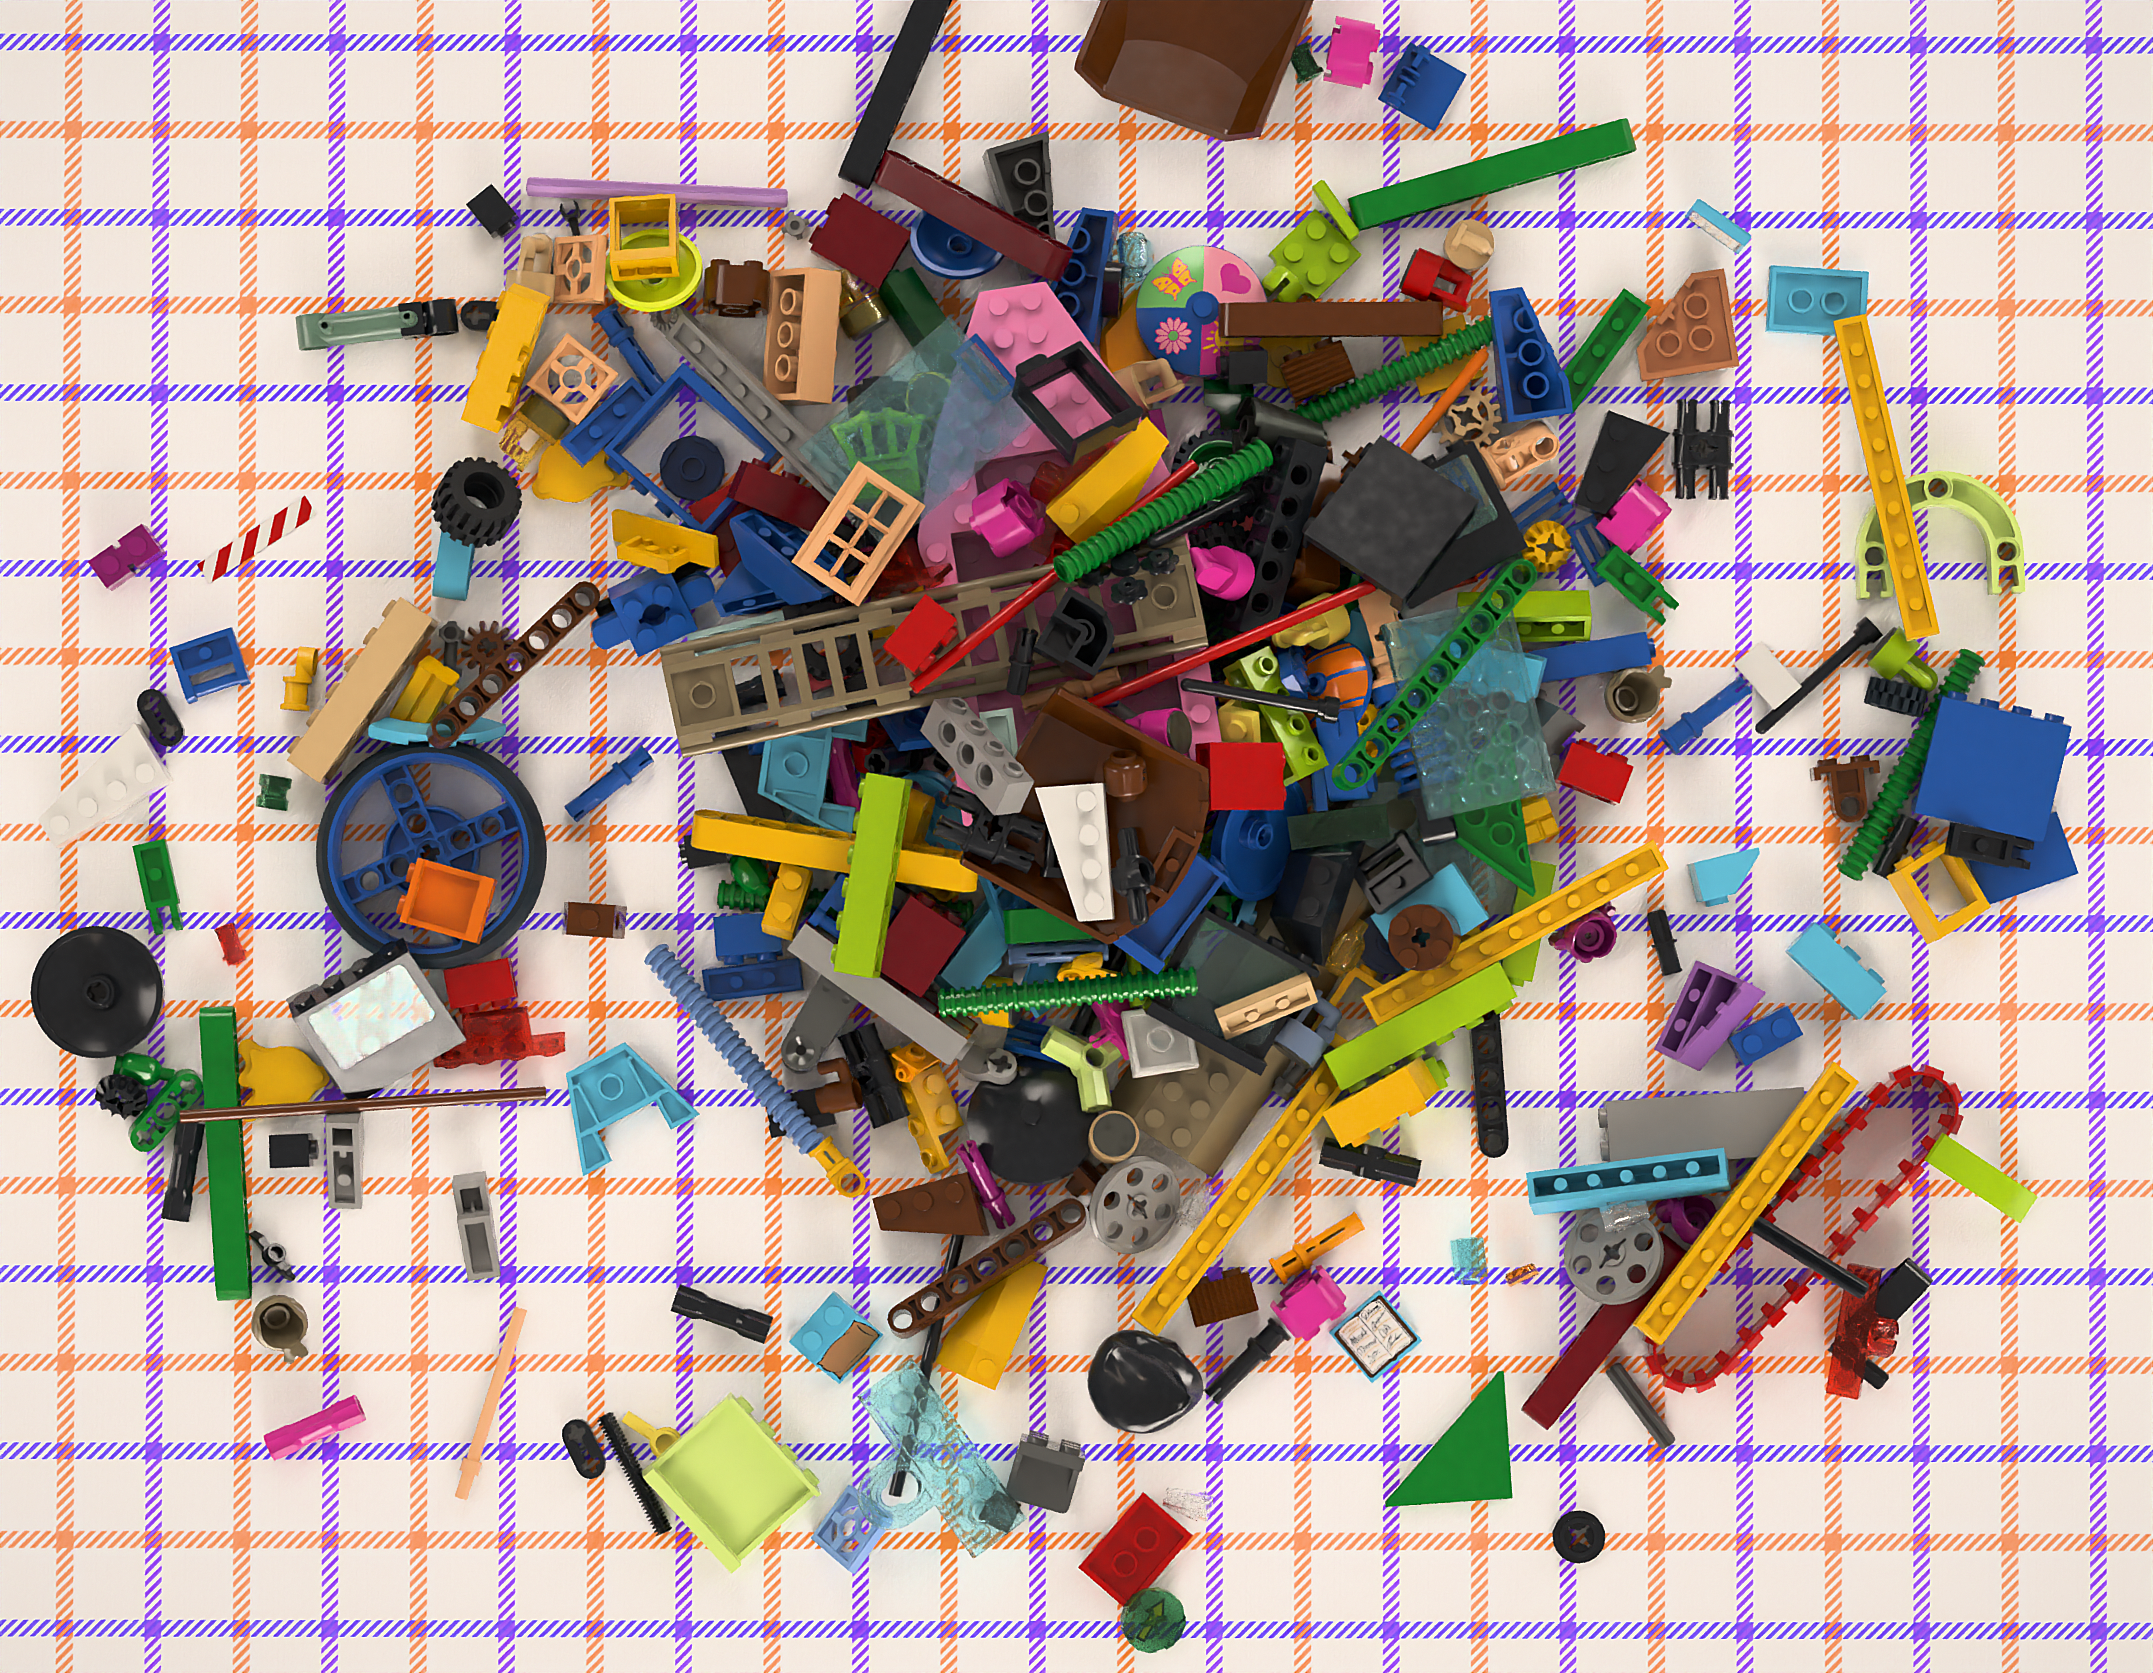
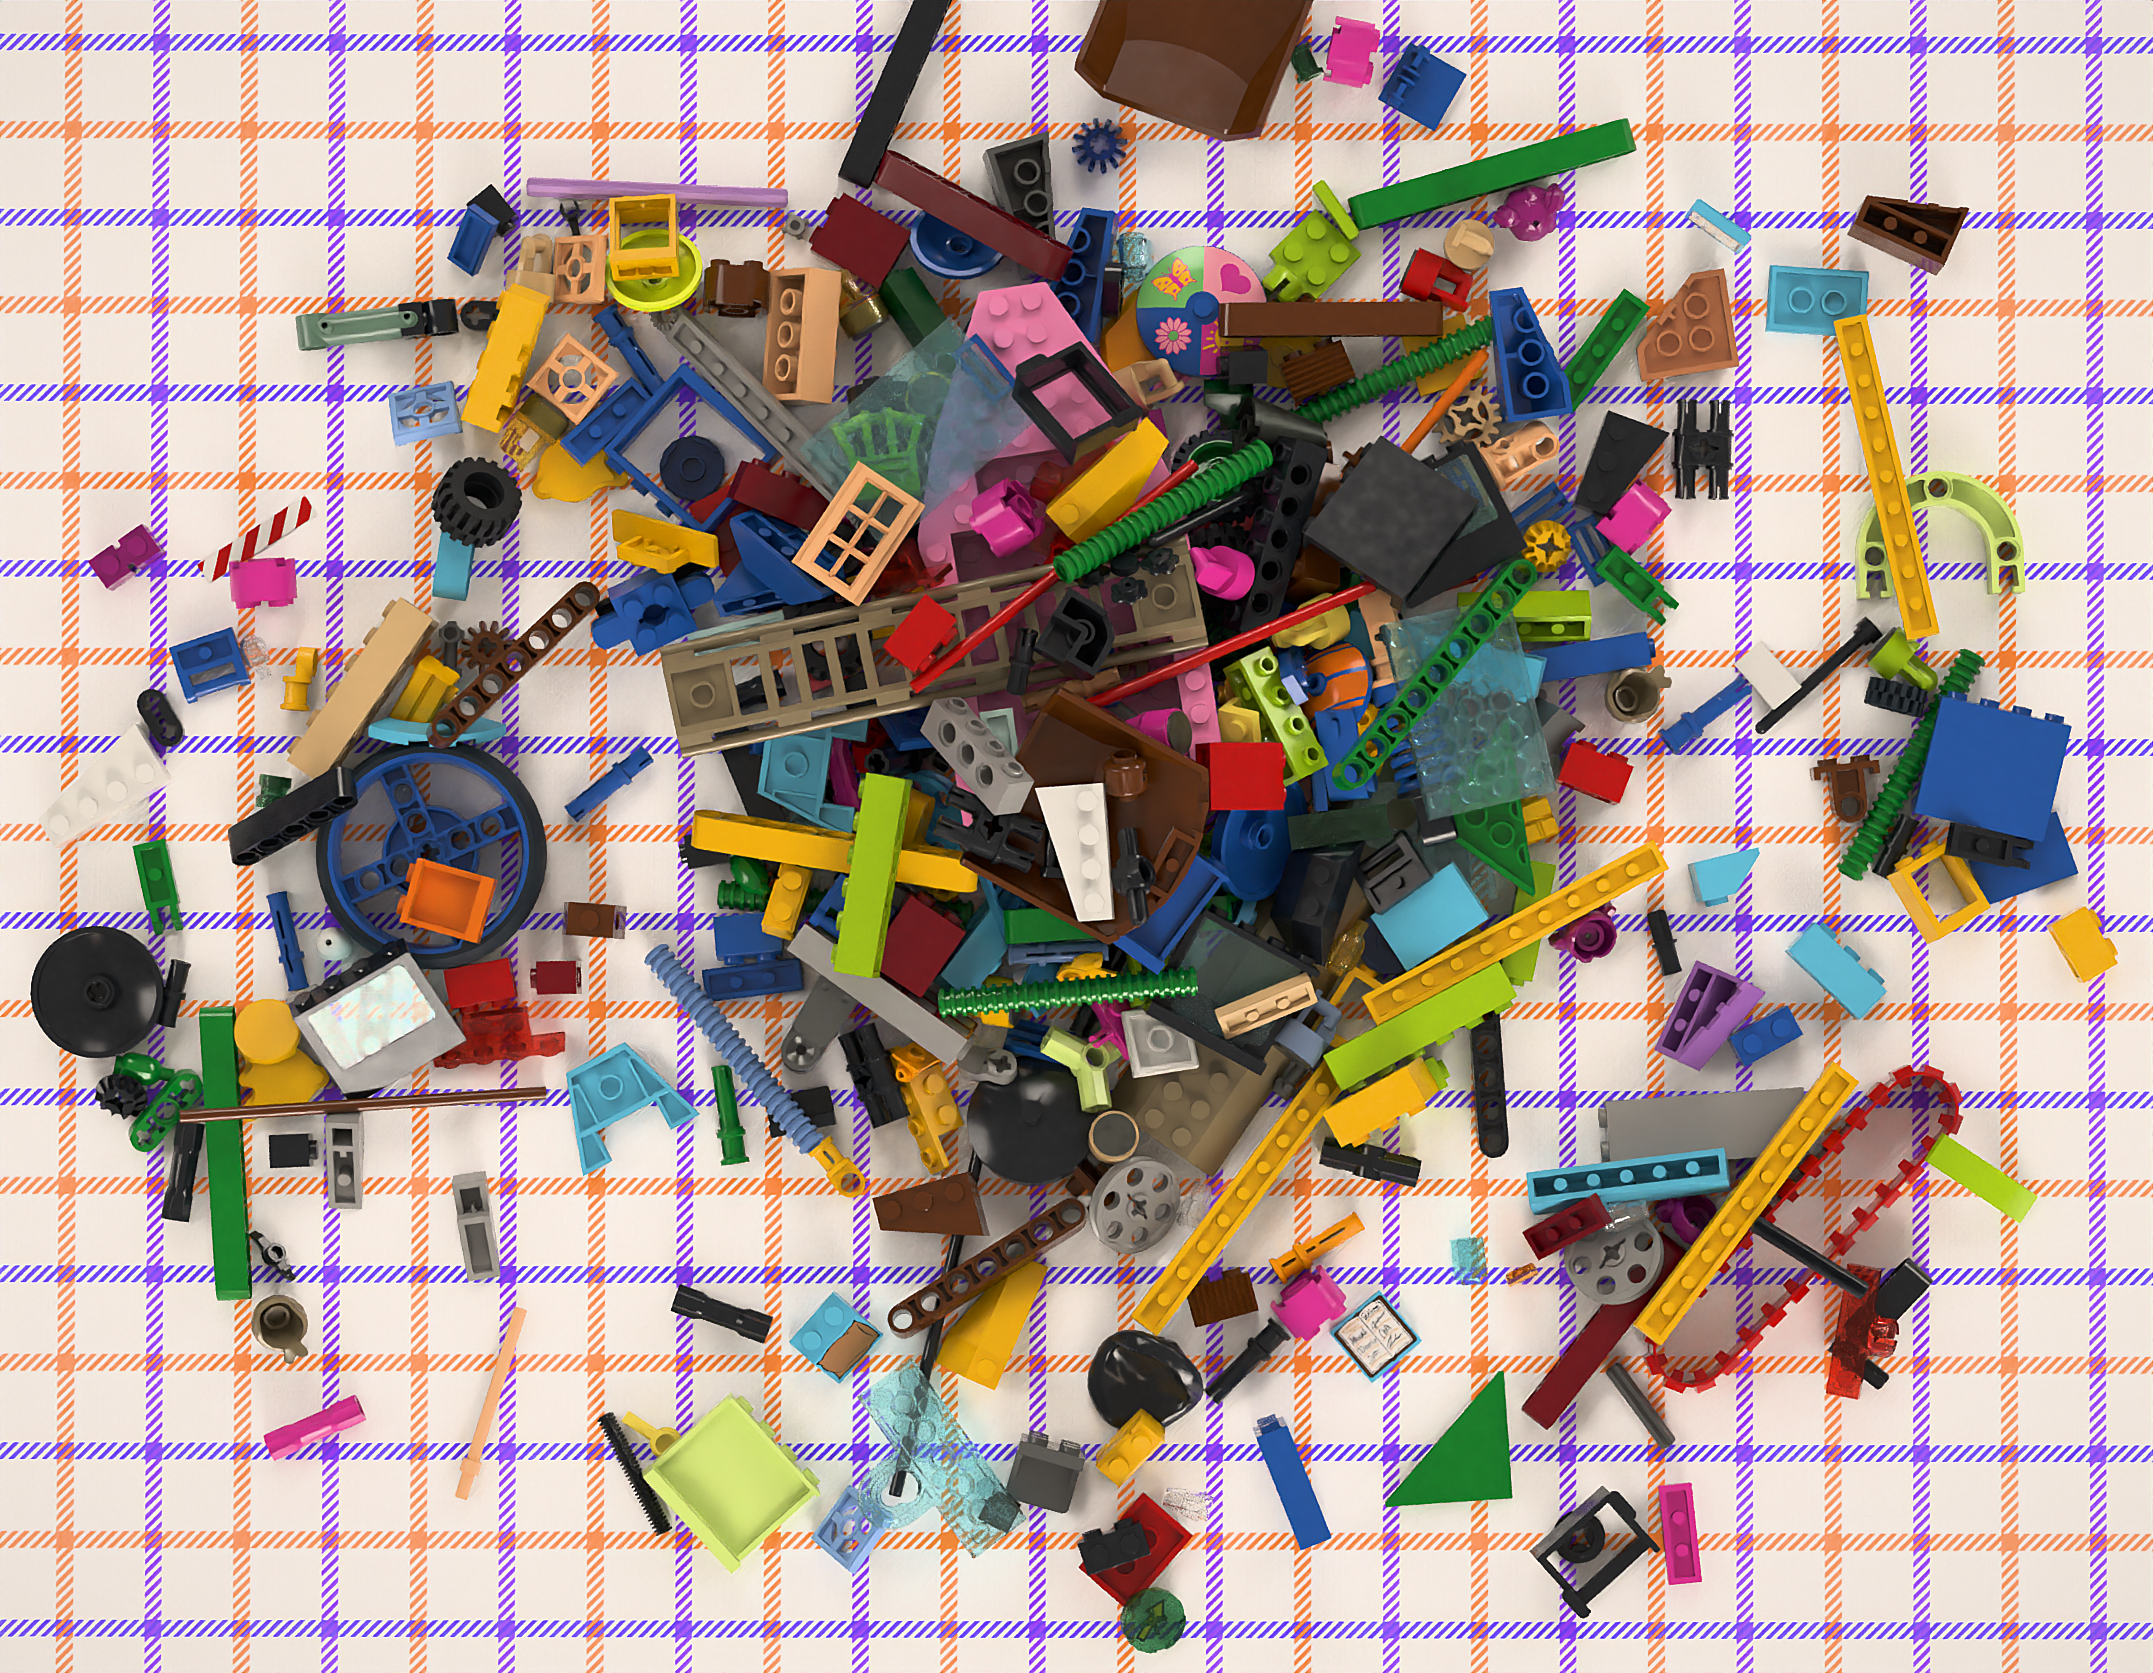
clear red pin [214,922,248,967] -> none
black beam [562,1418,607,1479] -> none
reddish brown piece [815,1057,863,1114] -> none
magenta pin [956,1140,1016,1230] -> none
black piece [1180,678,1340,724] -> none
reddish brown brick [1388,904,1461,971] -> none
none -> black pin [157,959,192,1028]
none -> black beam [227,767,359,866]
none -> dark pink brick [229,557,298,609]
none -> yellow tile [233,999,301,1065]
none -> clear cylinder [239,634,272,680]
none -> blue pin [266,891,310,992]
none -> white piece [316,927,353,961]
none -> light blue piece [388,381,463,447]
none -> blue tile [447,204,499,277]
none -> dark red brick [530,961,582,995]
none -> green pin [711,1065,750,1166]
none -> clear blue gear [1072,118,1128,175]
none -> black brick [1077,1517,1151,1576]
none -> yellow brick [1095,1408,1165,1487]
none -> blue window [1252,1413,1332,1550]
none -> magenta hair [1492,183,1565,242]
none -> dark red plate [1522,1193,1613,1261]
none -> black piece [1529,1485,1661,1619]
none -> dark pink plate [1657,1482,1702,1585]
none -> reddish brown wedge [1847,195,1970,276]
none -> yellow brick [2046,906,2118,983]

